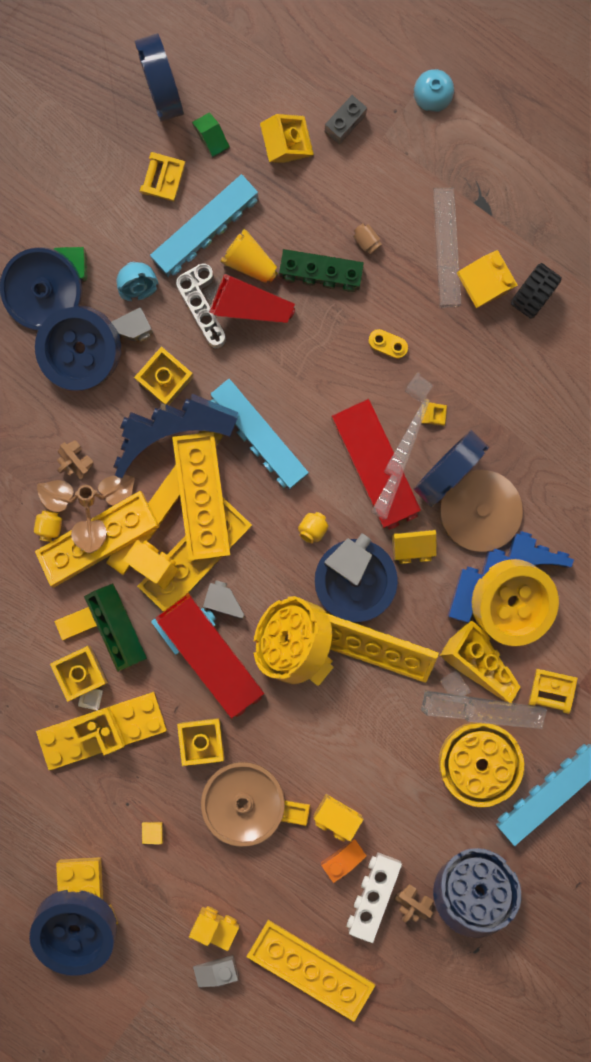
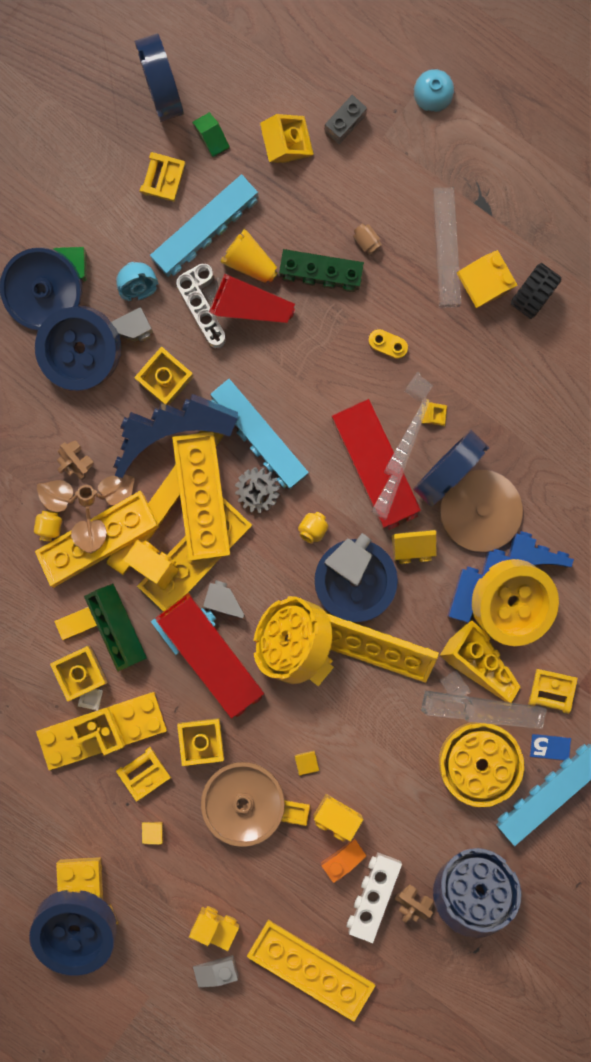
none -> yellow plate [116,747,171,802]
none -> light grey gear [235,467,280,513]
none -> yellow slope [294,750,319,775]
none -> blue sticker [530,734,571,760]

